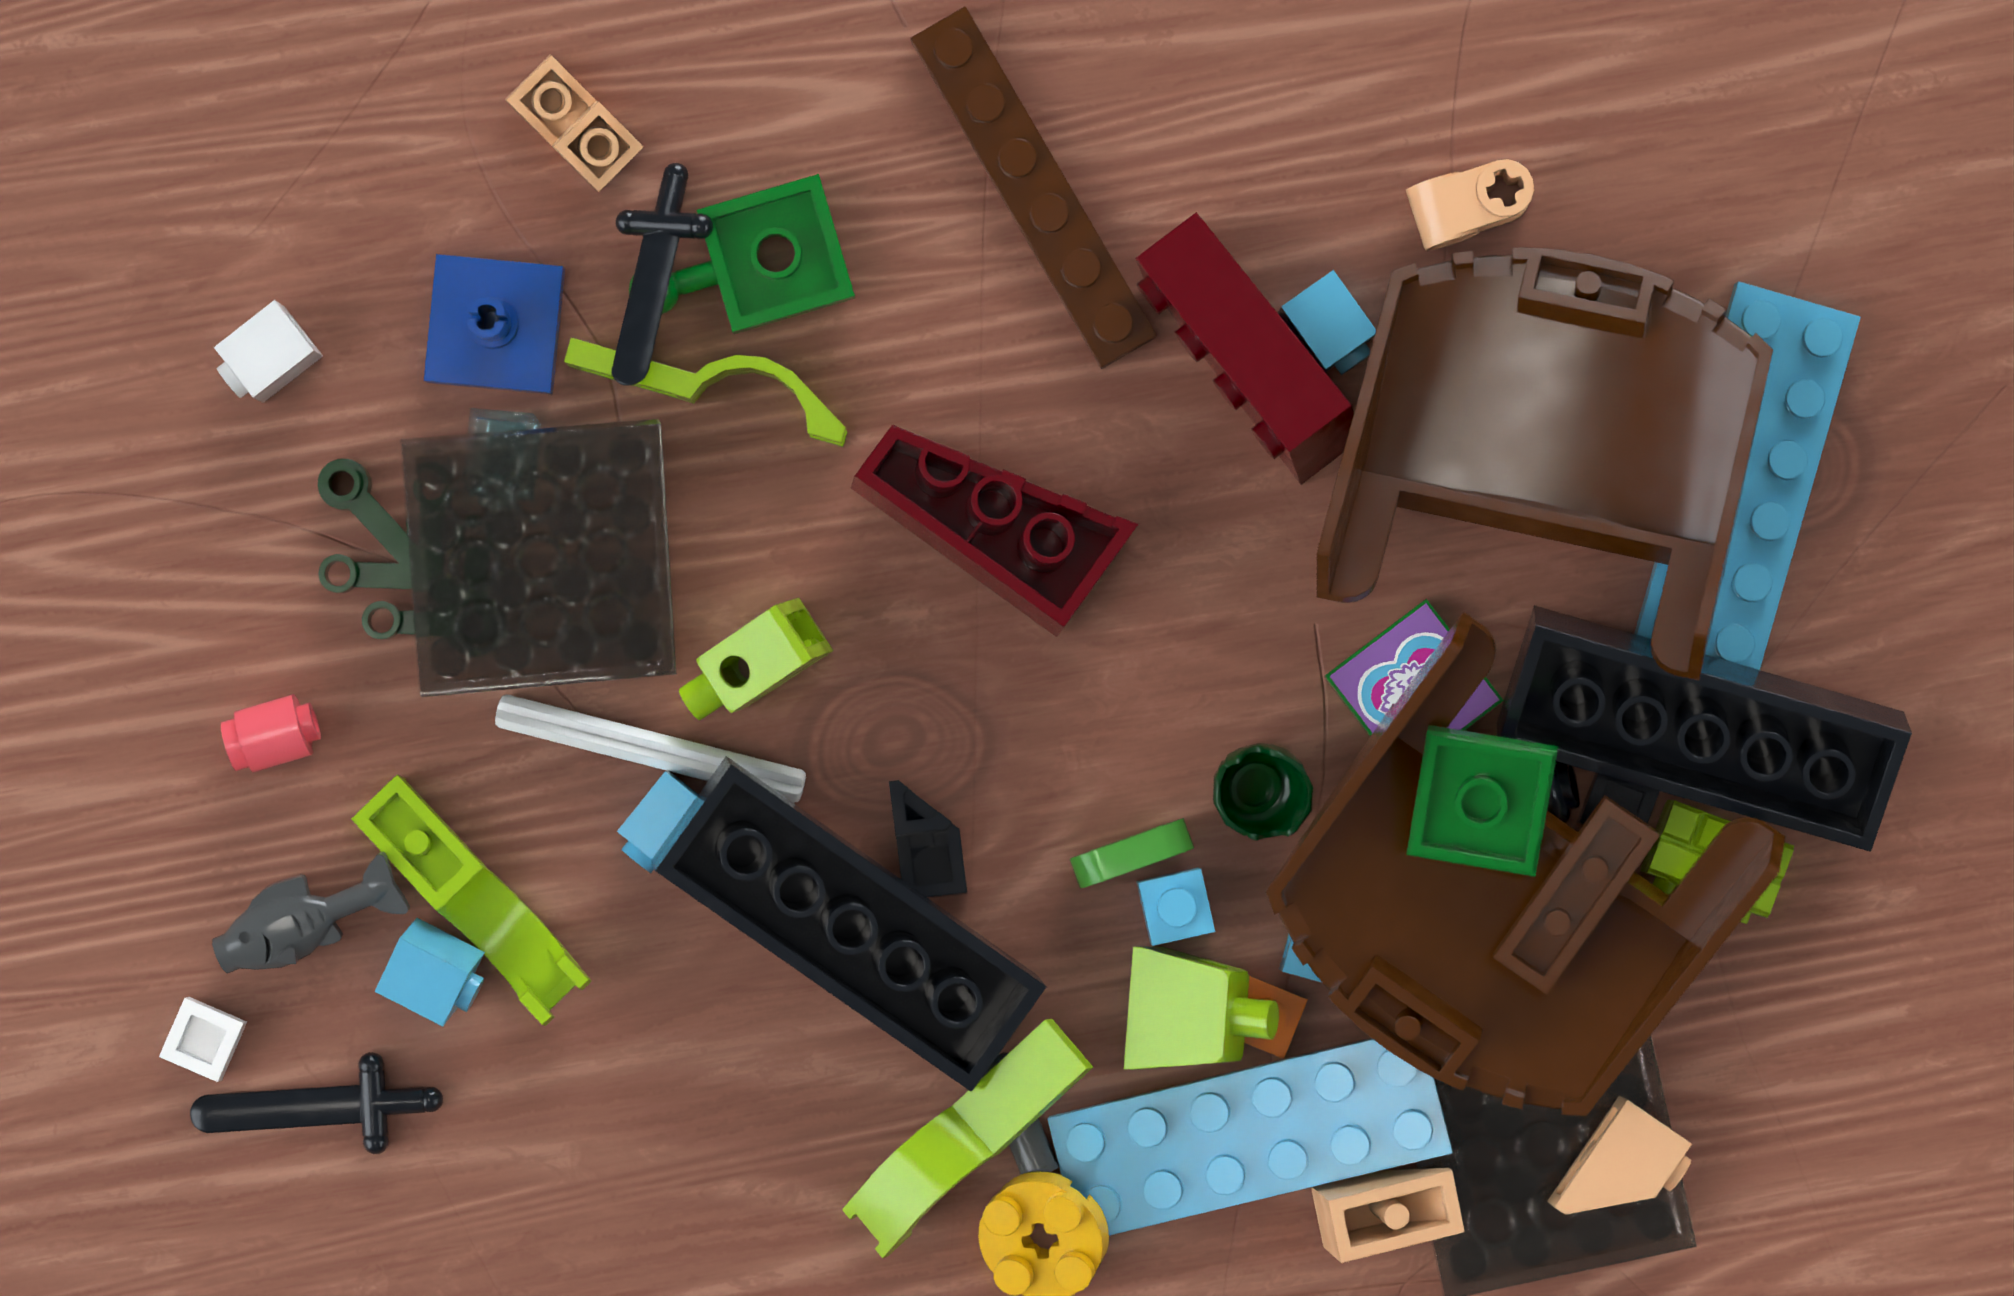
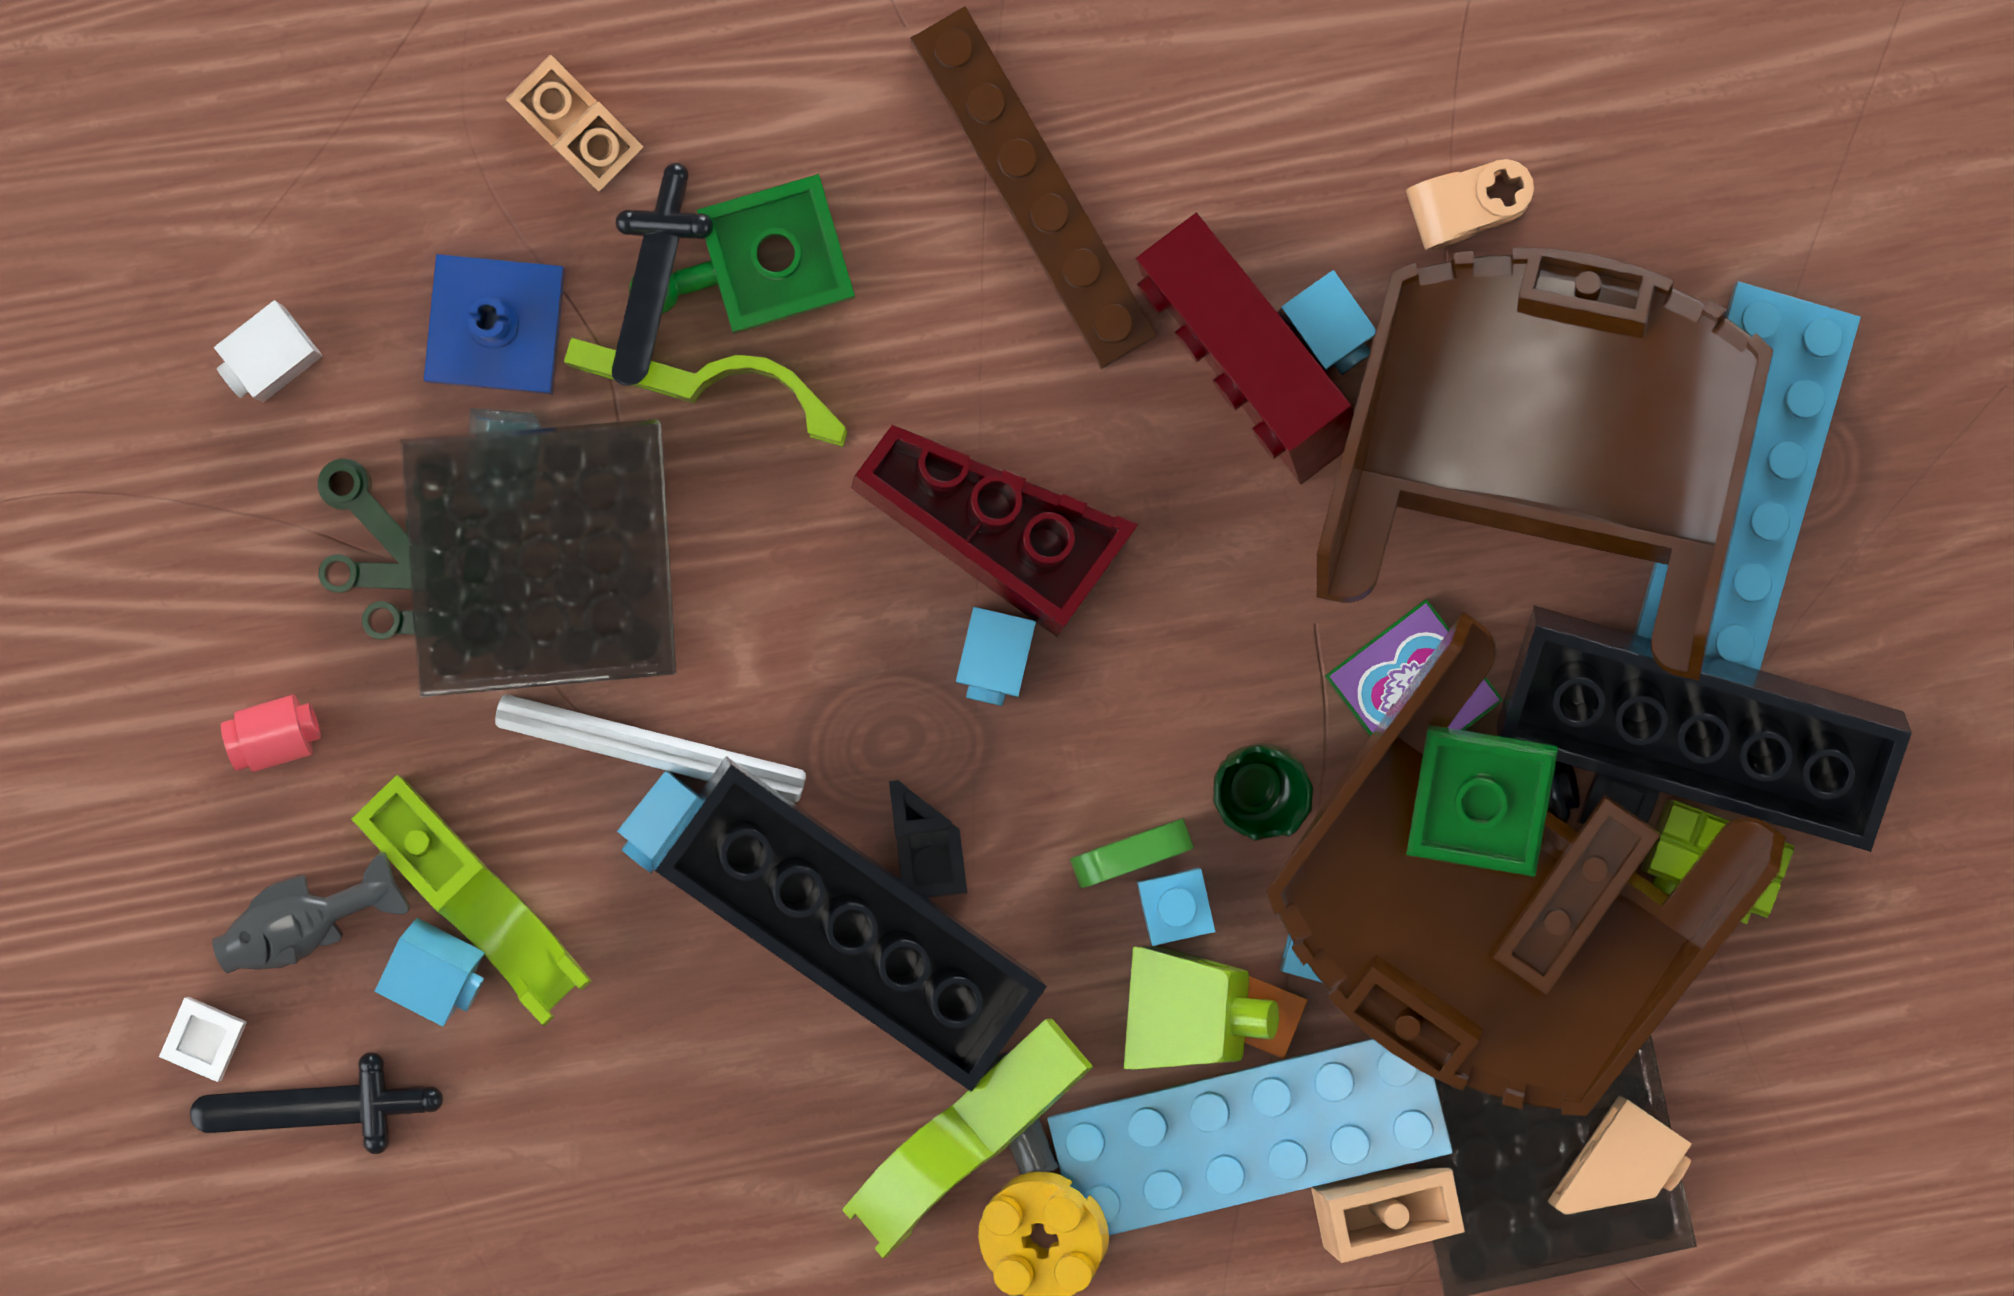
lime torso [679,598,834,720] -> none
none -> medium azure brick [956,607,1036,706]

